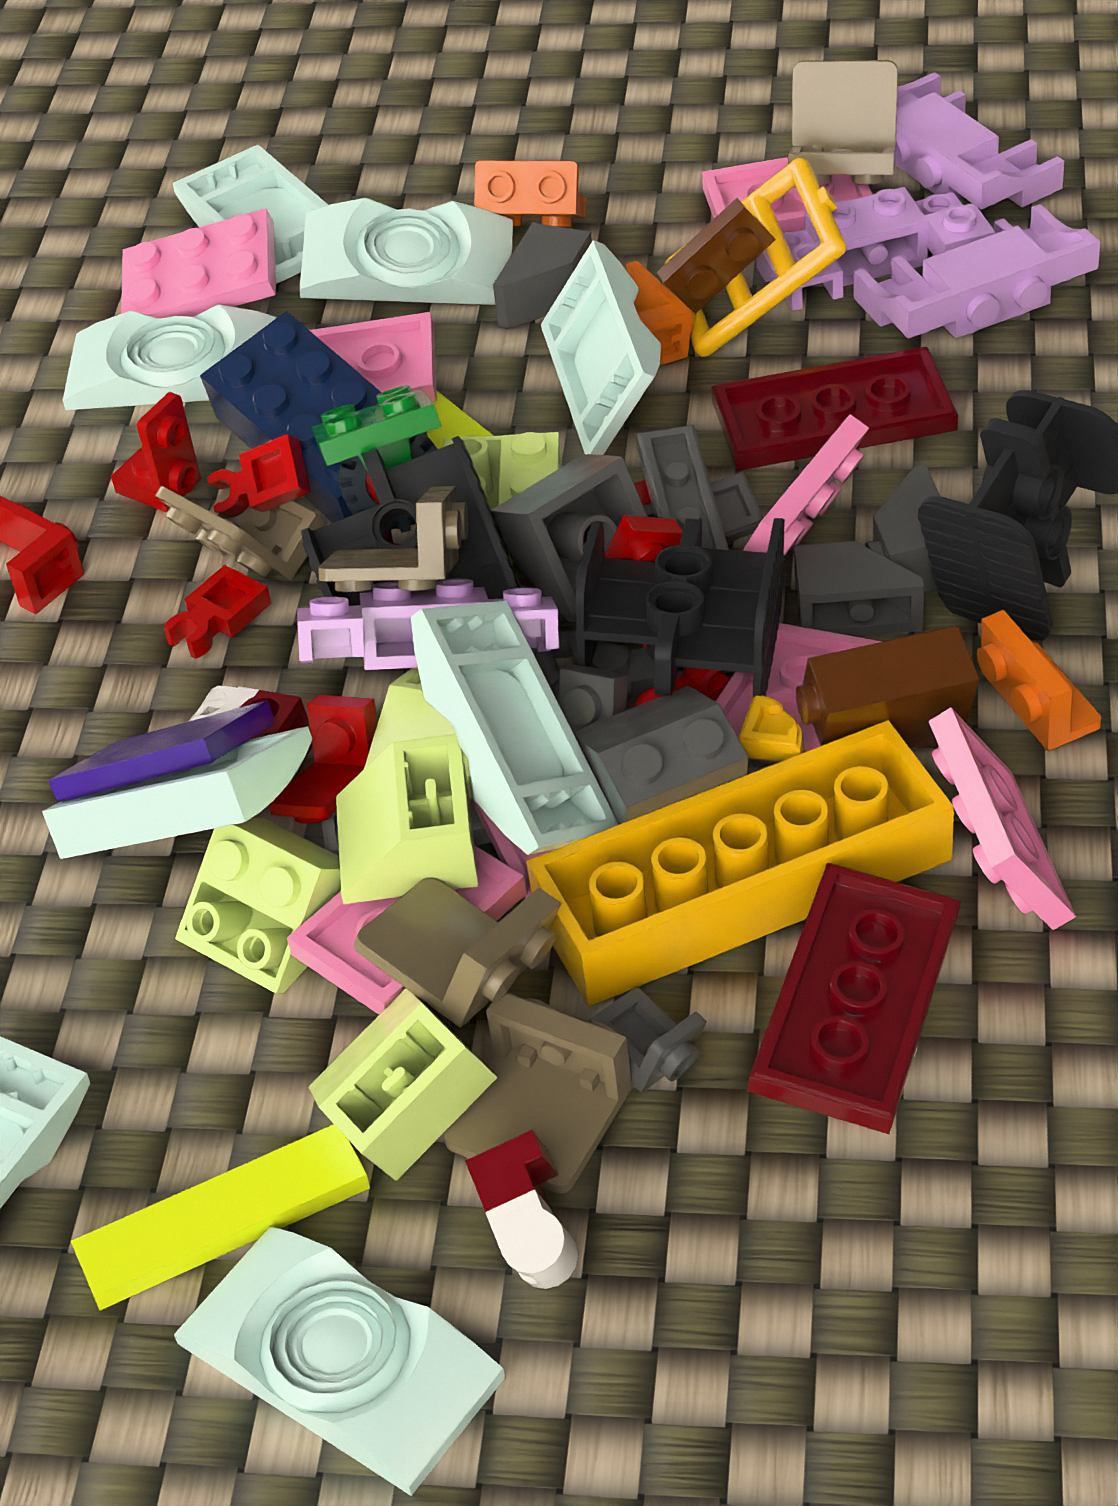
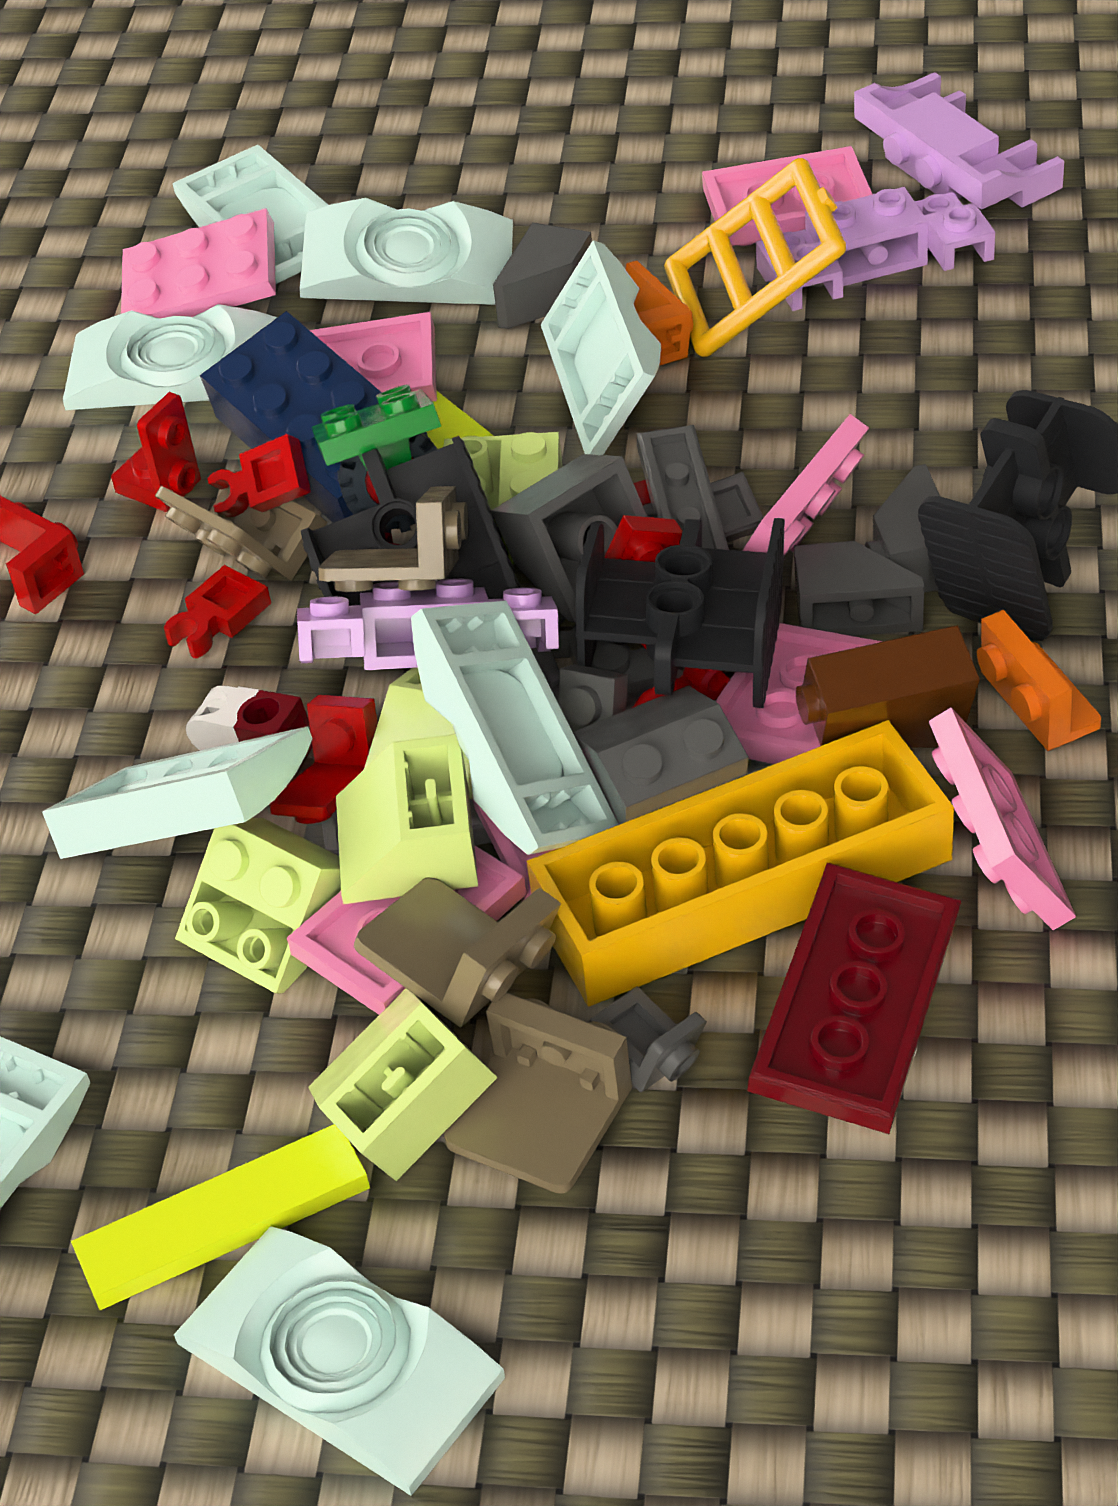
dark purple tile [49,700,275,802] -> none
leg [465,1130,578,1289] -> none
orange bracket [474,161,587,228] -> none
reddish brown plate [656,198,776,314] -> none
dark red tile [711,347,958,471] -> none
yellow tile [738,695,805,762] -> none
bracket [788,60,898,184] -> none
lavender bracket [854,204,1100,338] -> none

